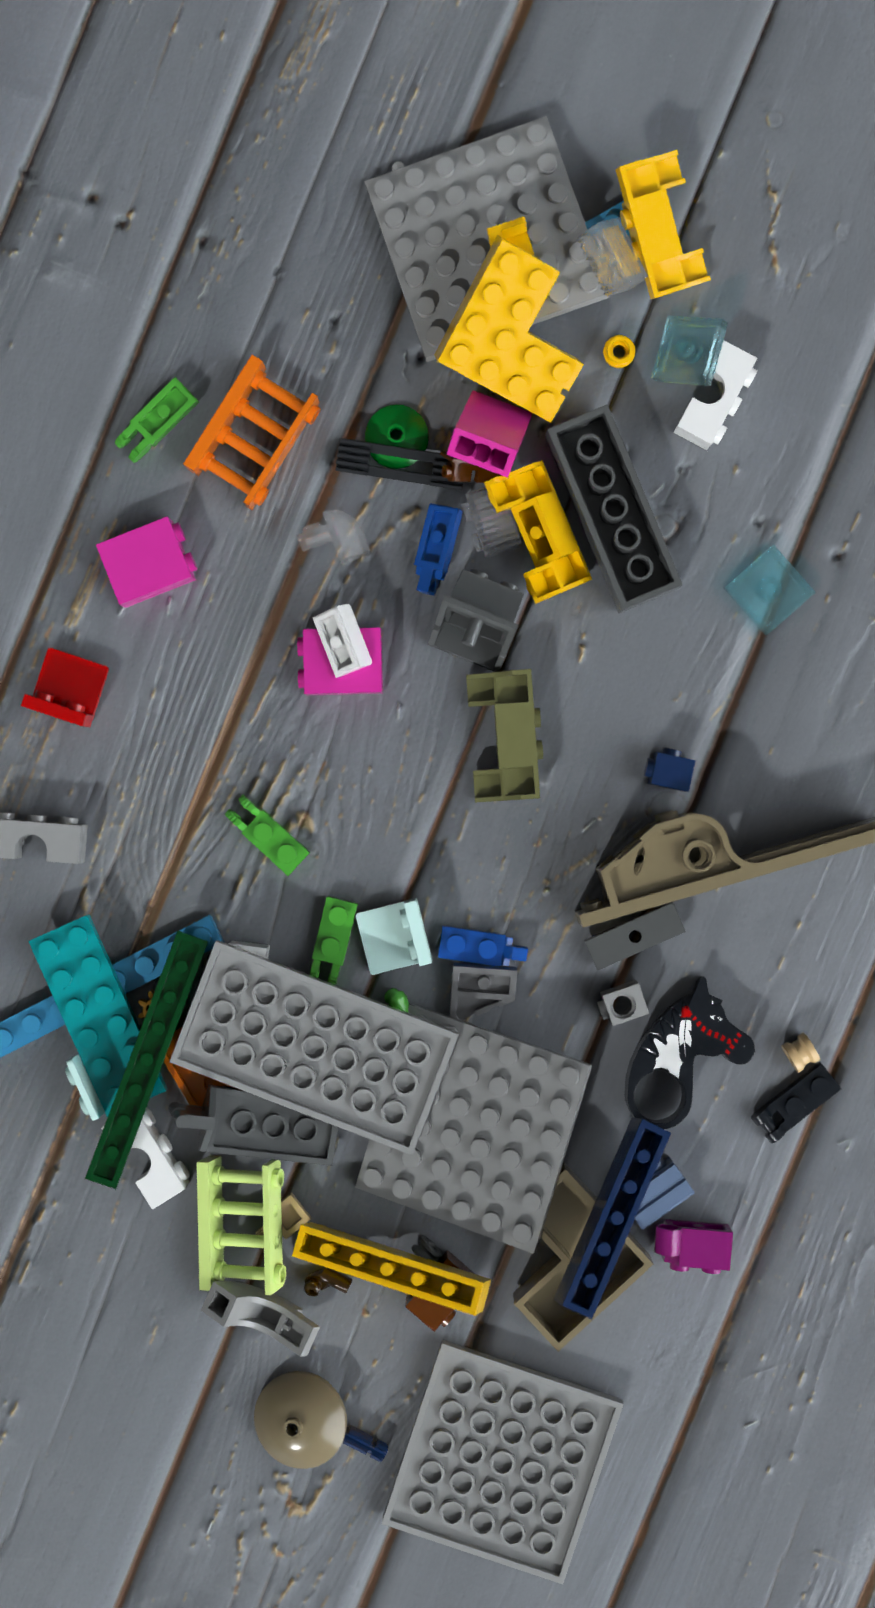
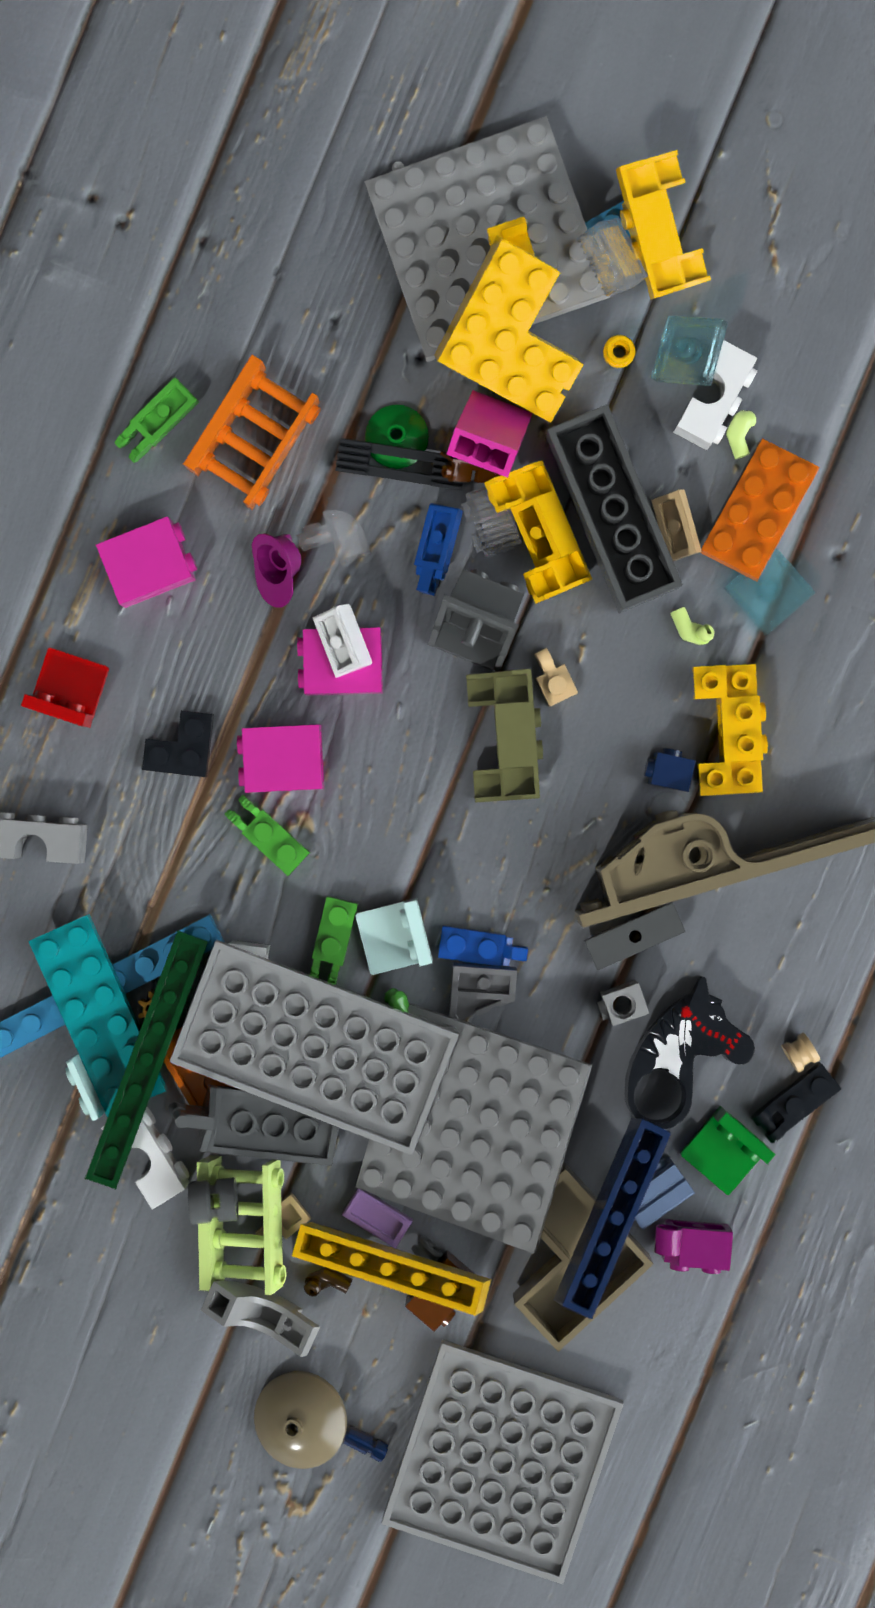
none -> black plate [142,710,214,777]
none -> dark grey wheel [188,1177,239,1225]
none -> dark pink brick [237,725,324,793]
none -> magenta piece [252,533,302,608]
none -> lavender tile [342,1188,413,1249]
none -> tan plate [534,648,578,707]
none -> tan plate [651,490,702,561]
none -> yellowish green arm [670,607,715,645]
none -> green bracket [680,1105,776,1195]
none -> yellow bracket [692,664,768,796]
none -> orange plate [700,438,820,582]
none -> yellowish green arm [726,410,756,460]

